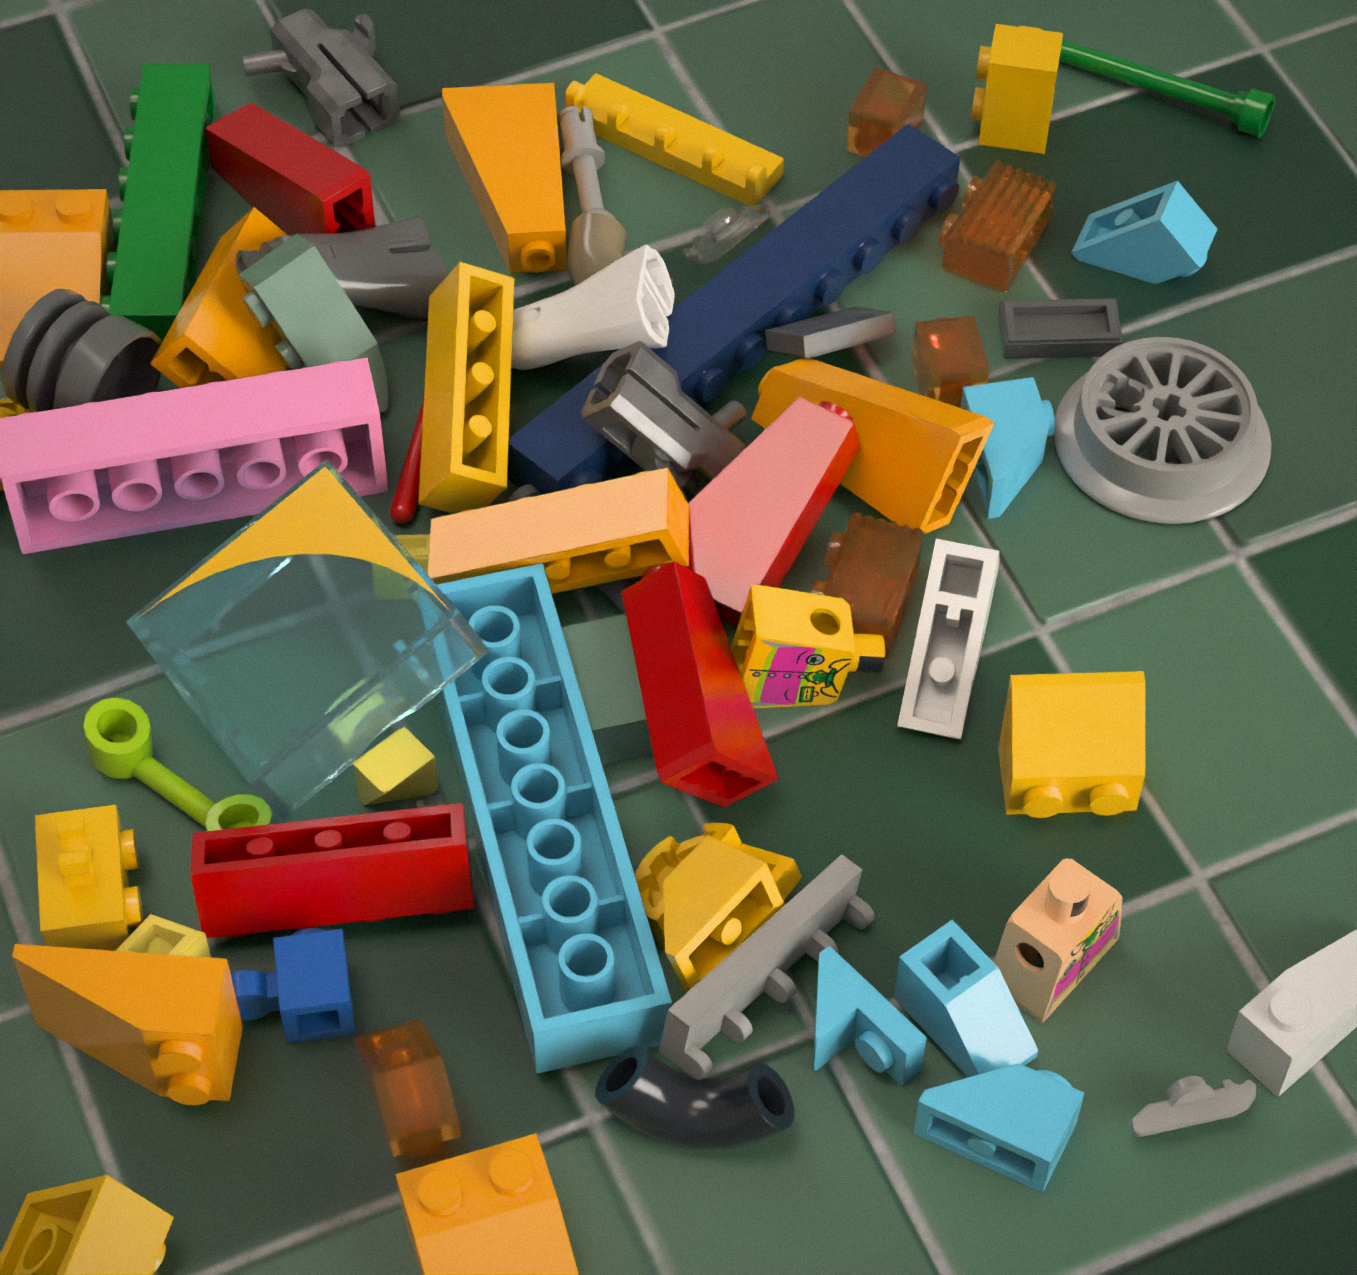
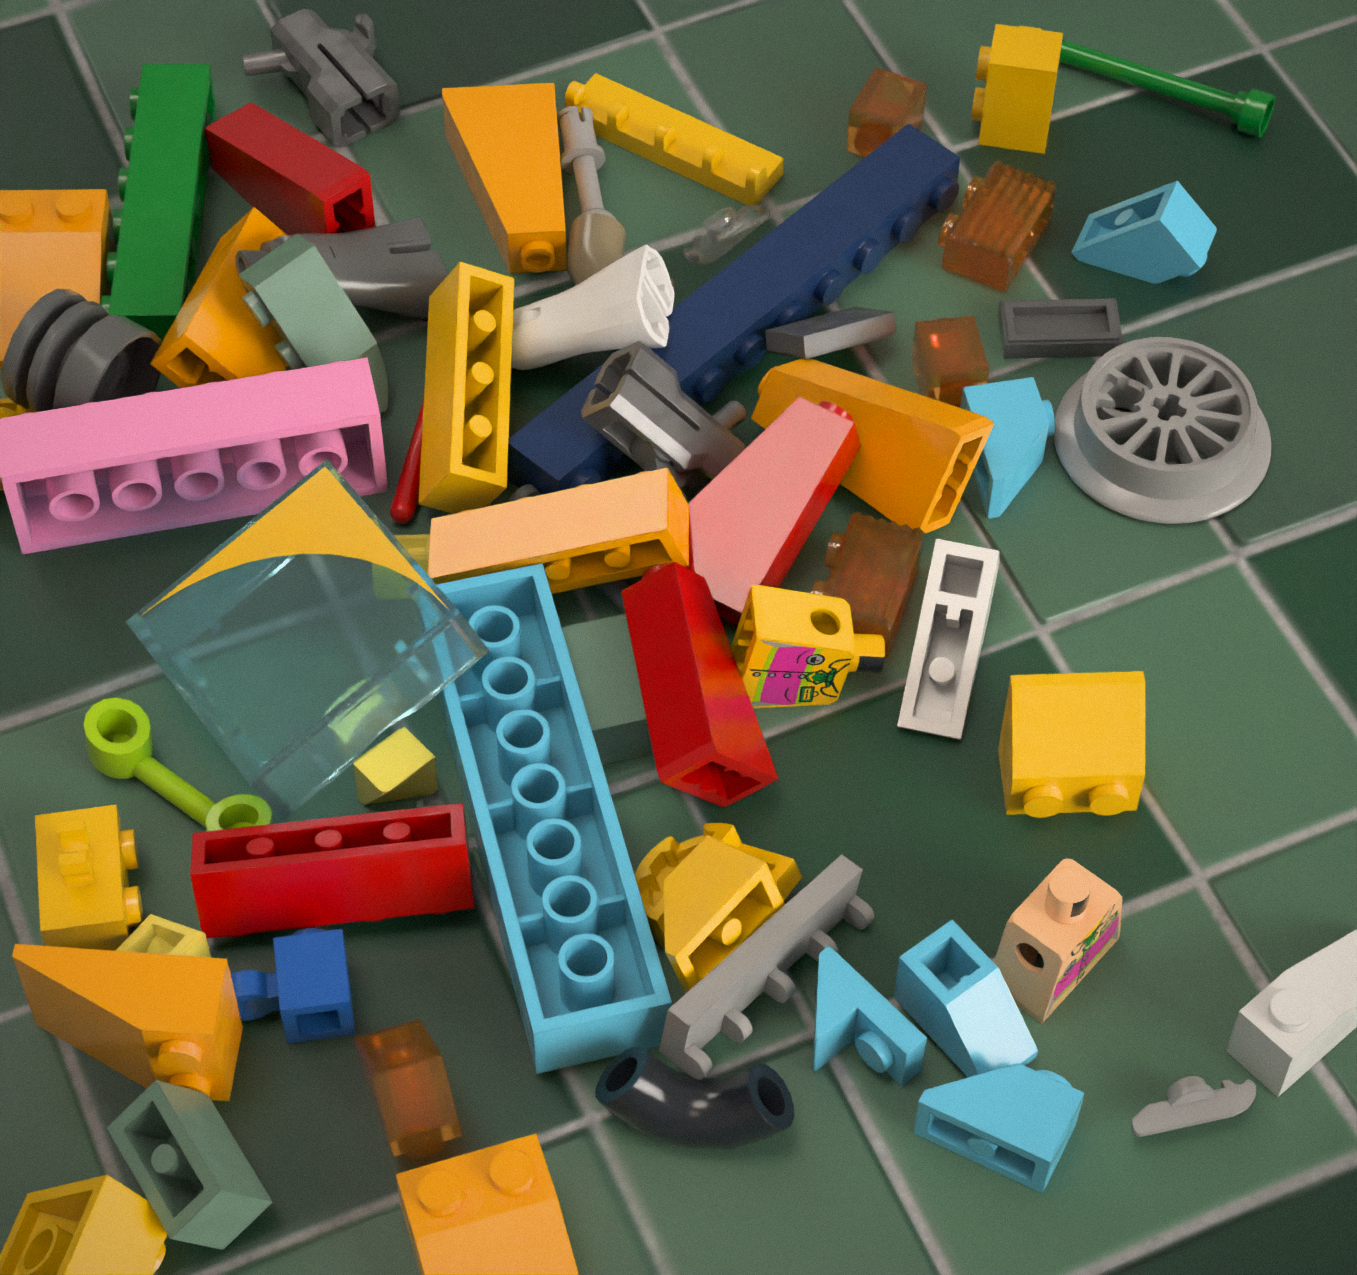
none -> sand green brick [107,1080,273,1250]

